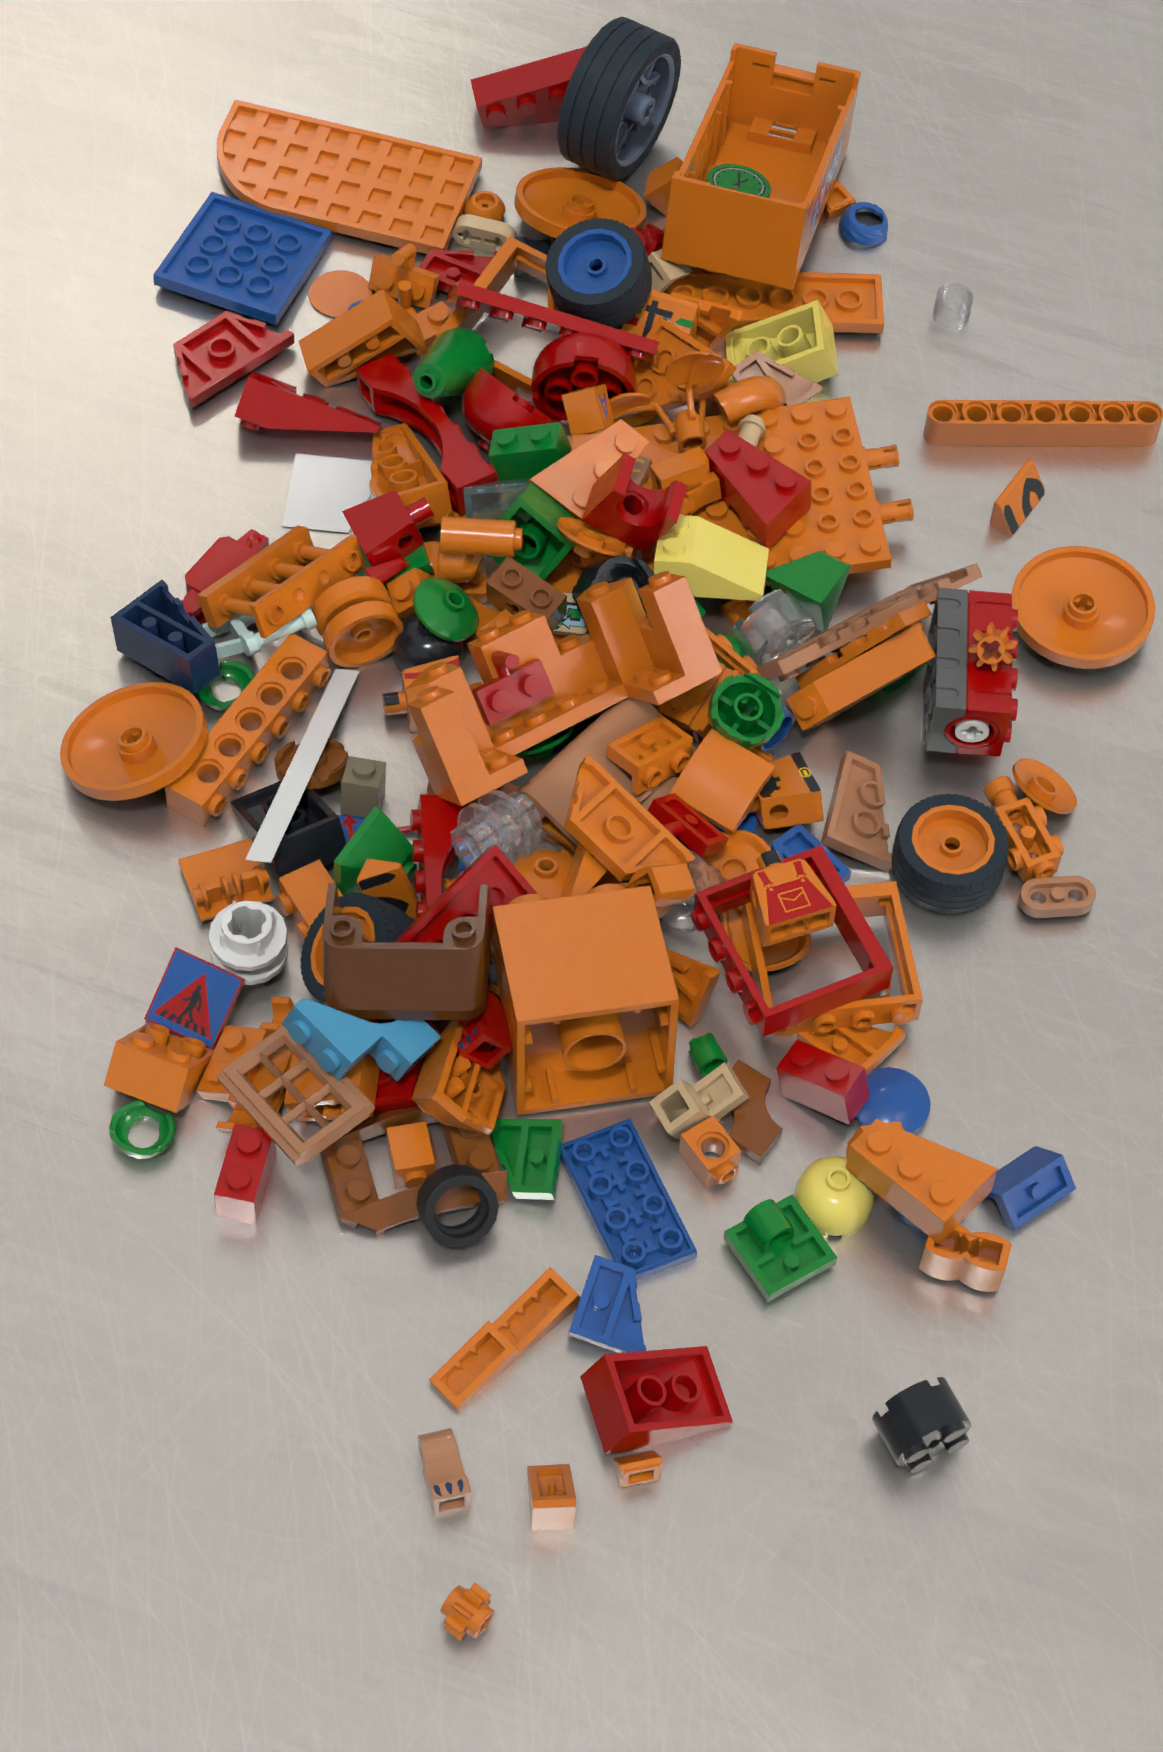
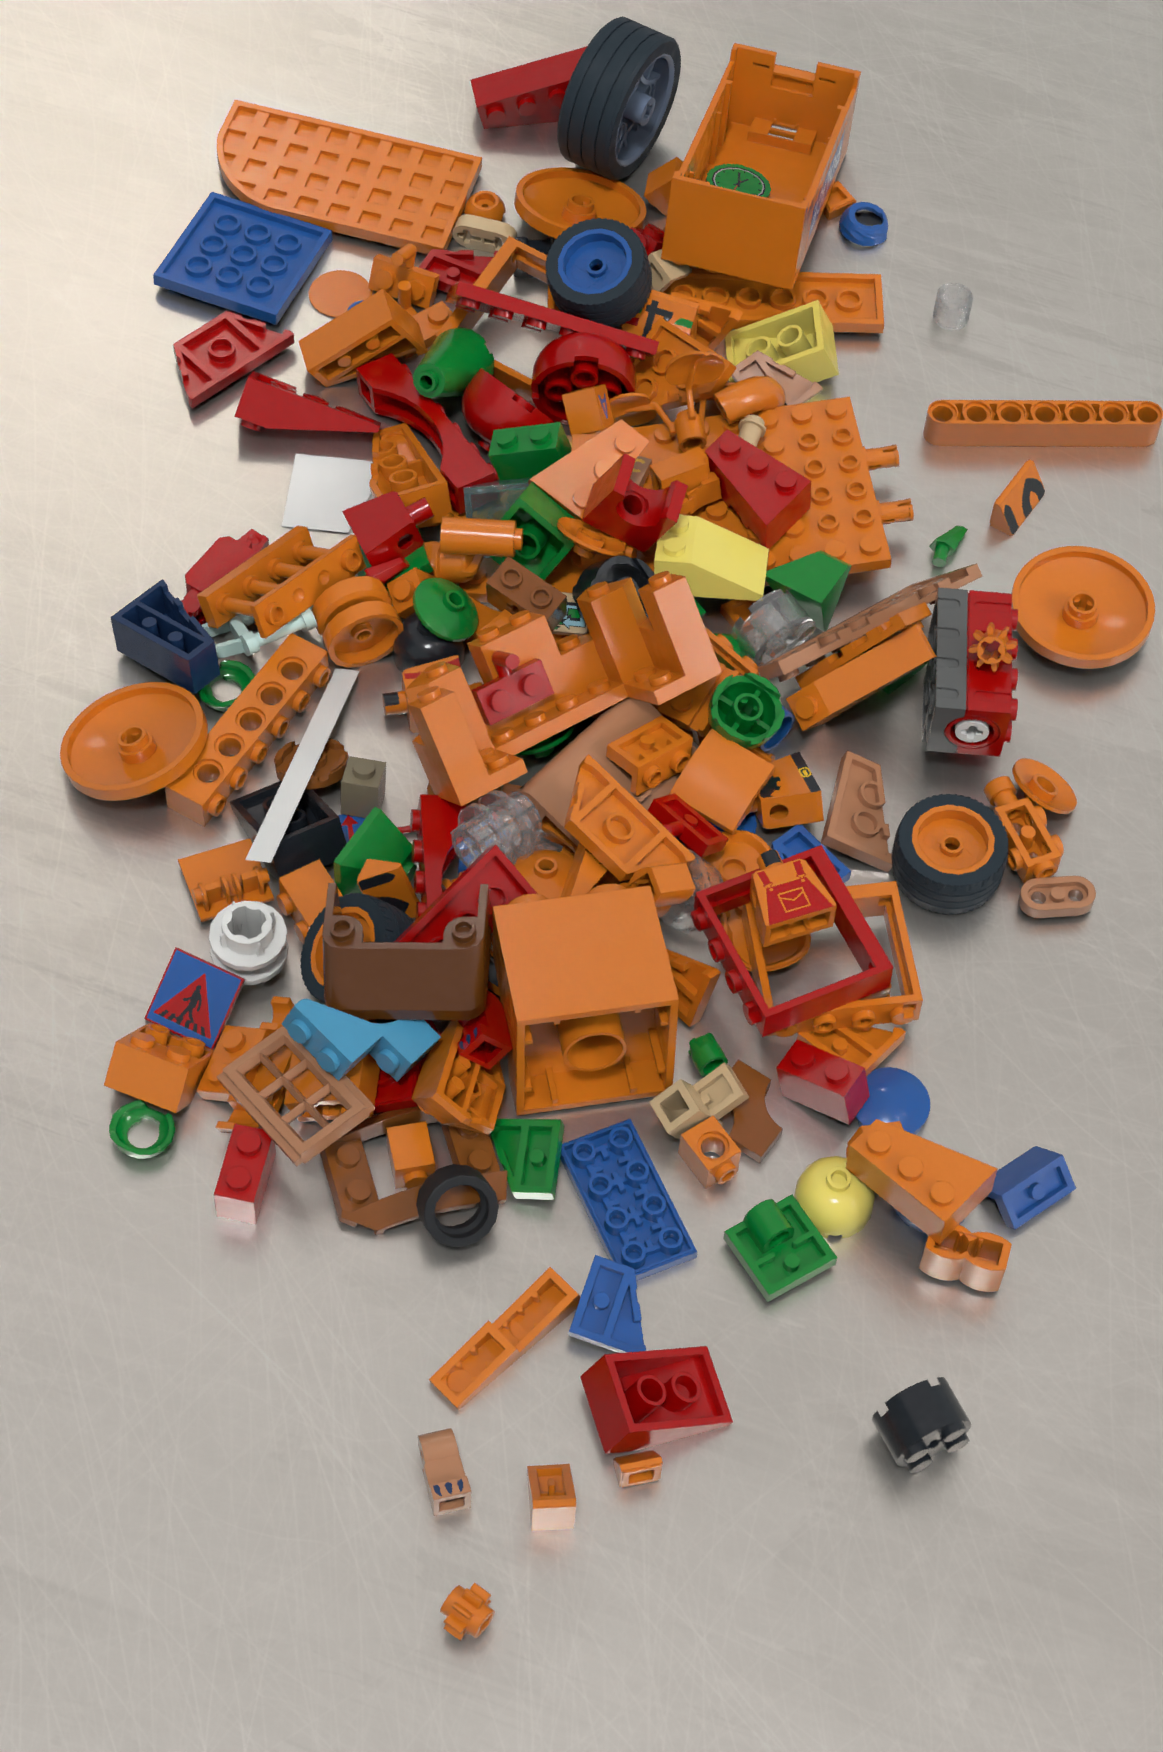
none -> green bar [929,526,968,567]

